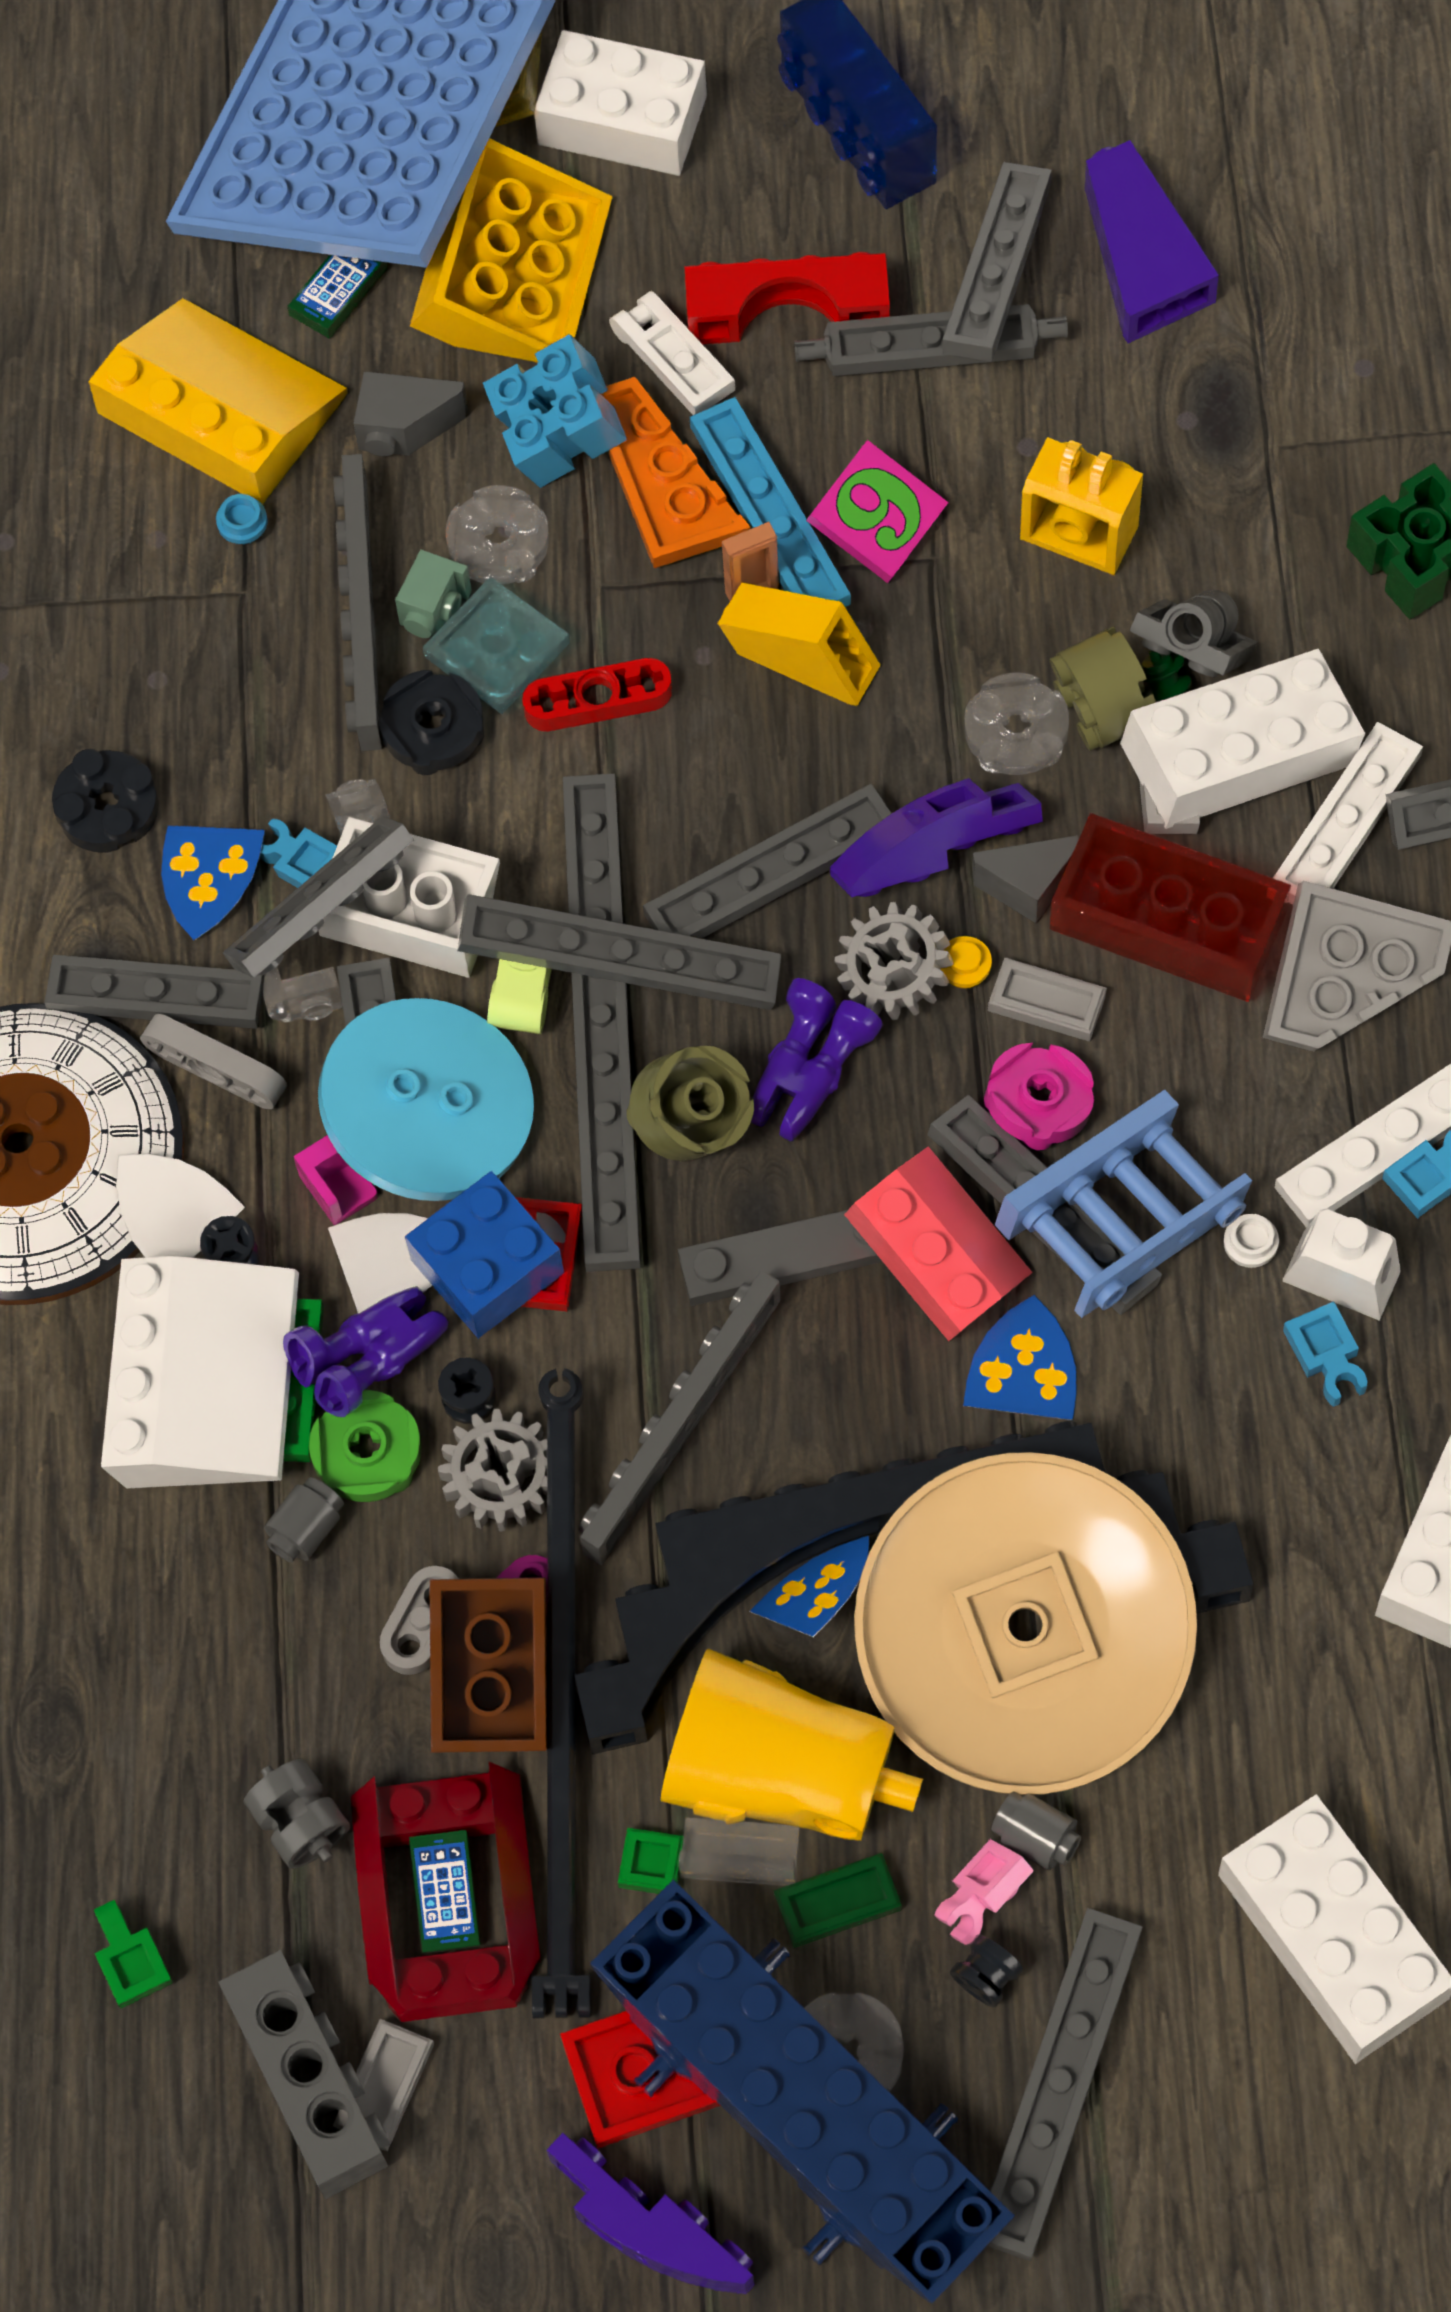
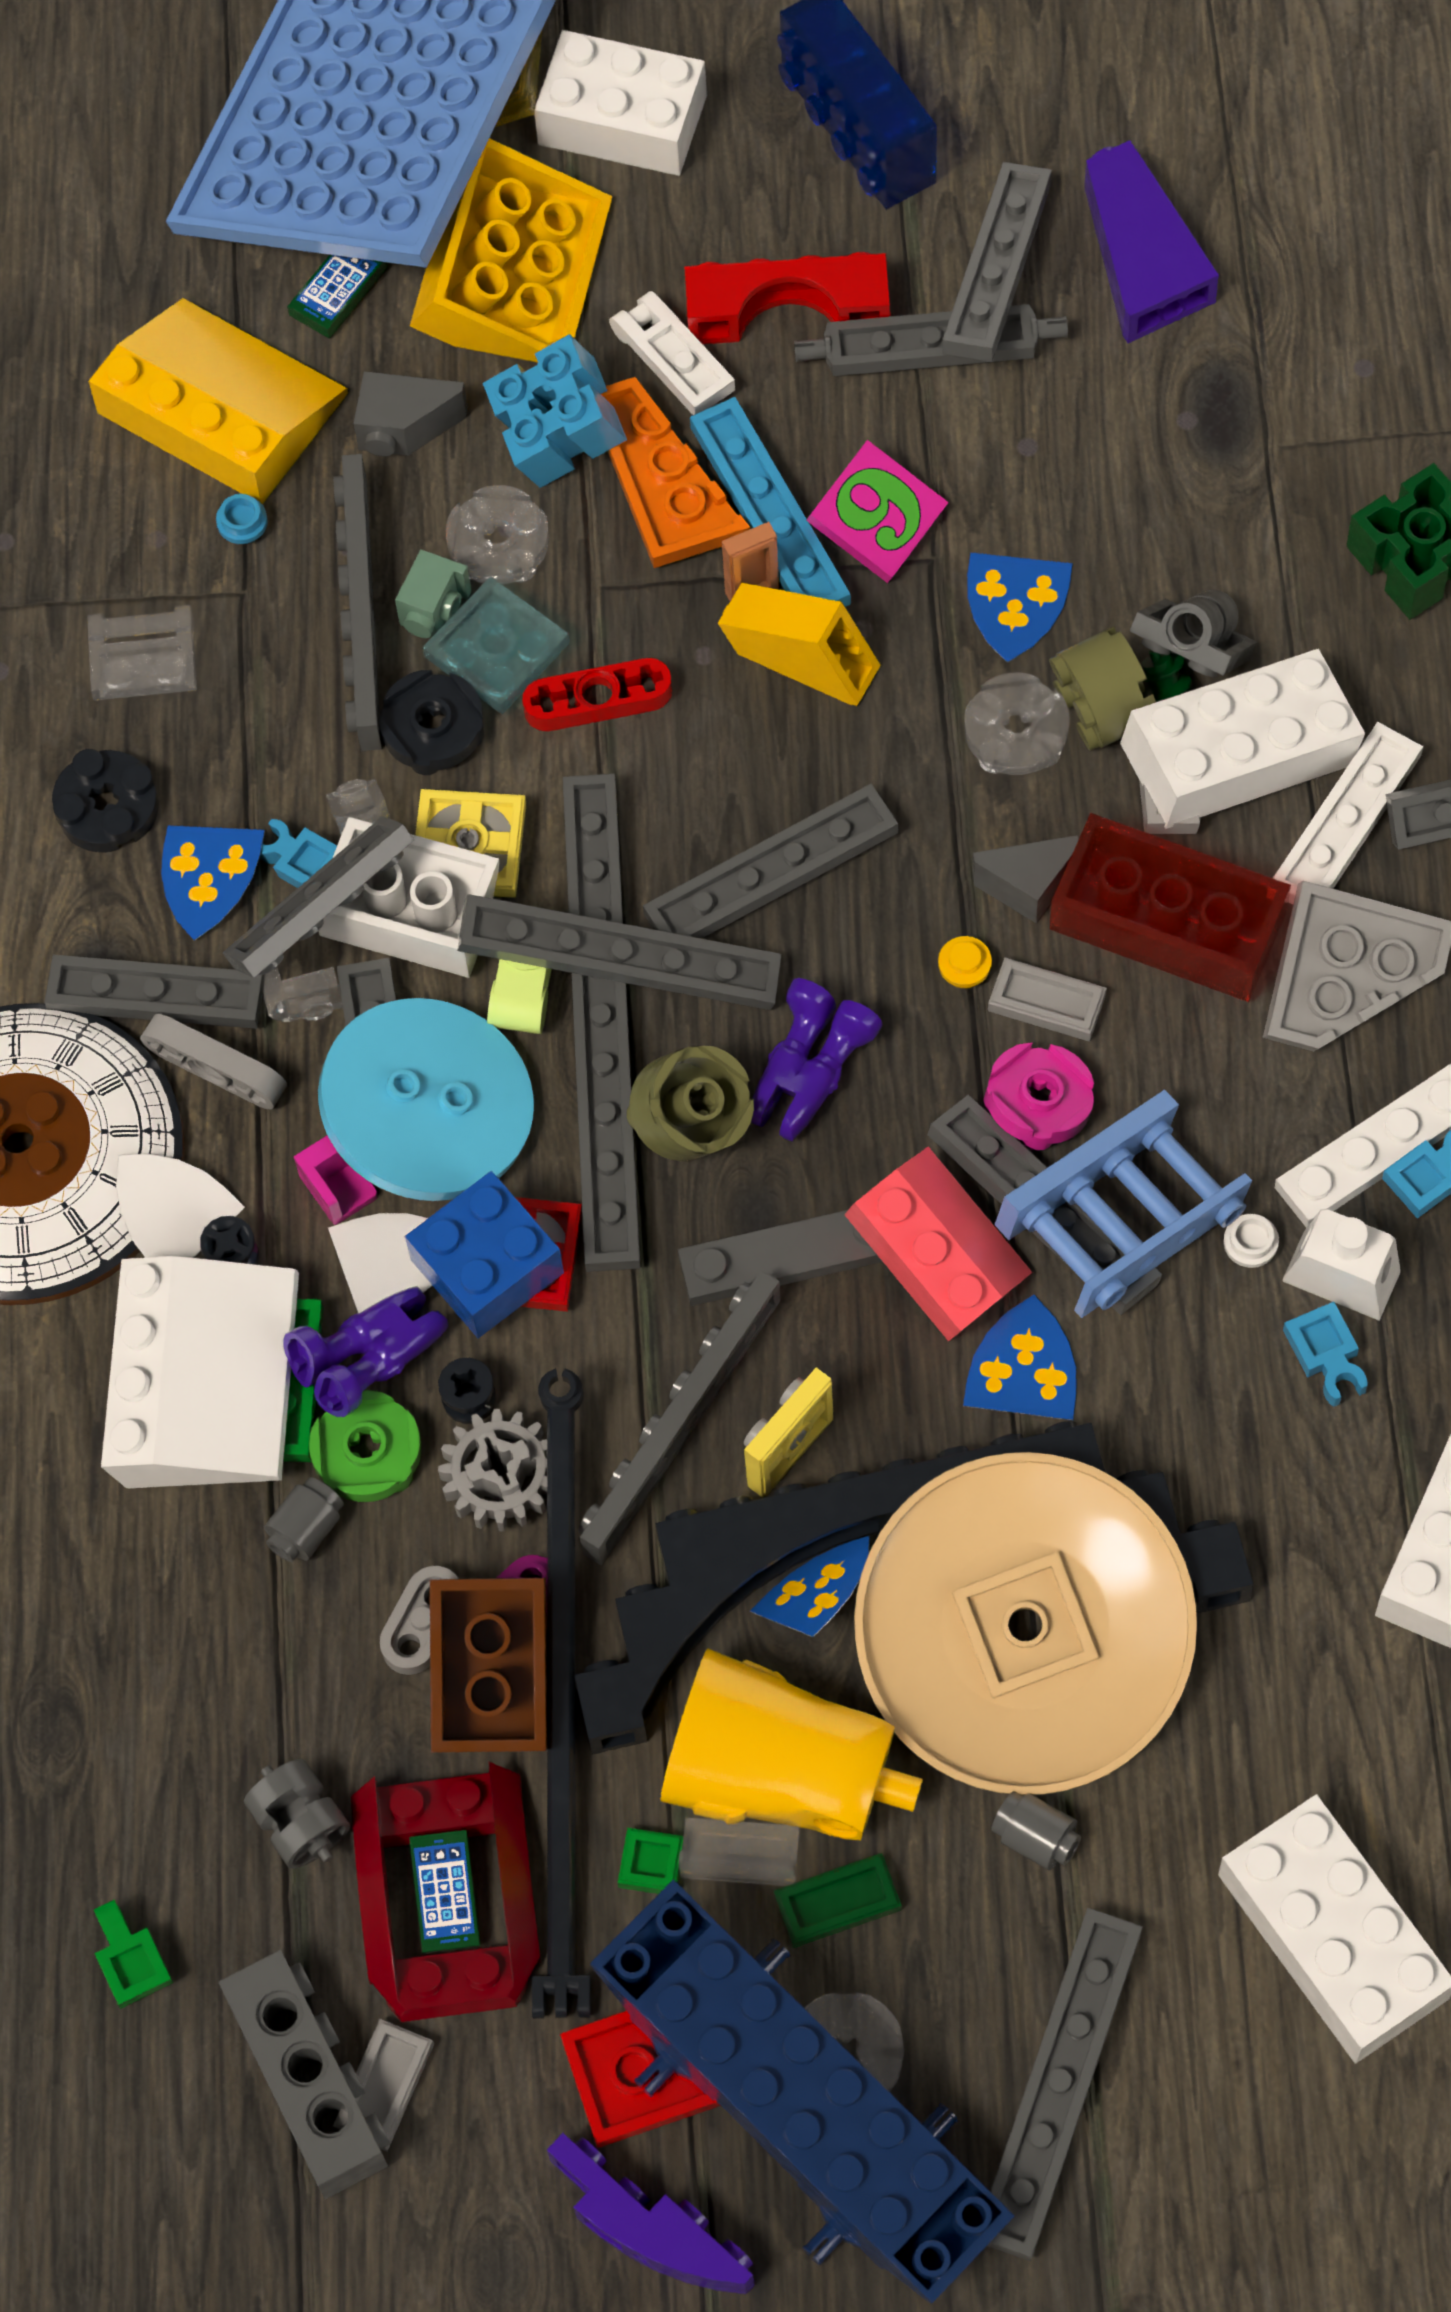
dark purple slope [830,778,1043,898] -> none
light grey gear [835,902,953,1020] -> none
bright pink plate [934,1839,1034,1945] -> none
black wheel [950,1935,1023,2008] -> none
yellow hinge [1020,437,1143,575] -> none
none -> clear plate [87,605,197,700]
none -> light yellow piece [415,789,526,898]
none -> light yellow piece [744,1367,833,1498]
none -> blue sticker [967,552,1072,662]

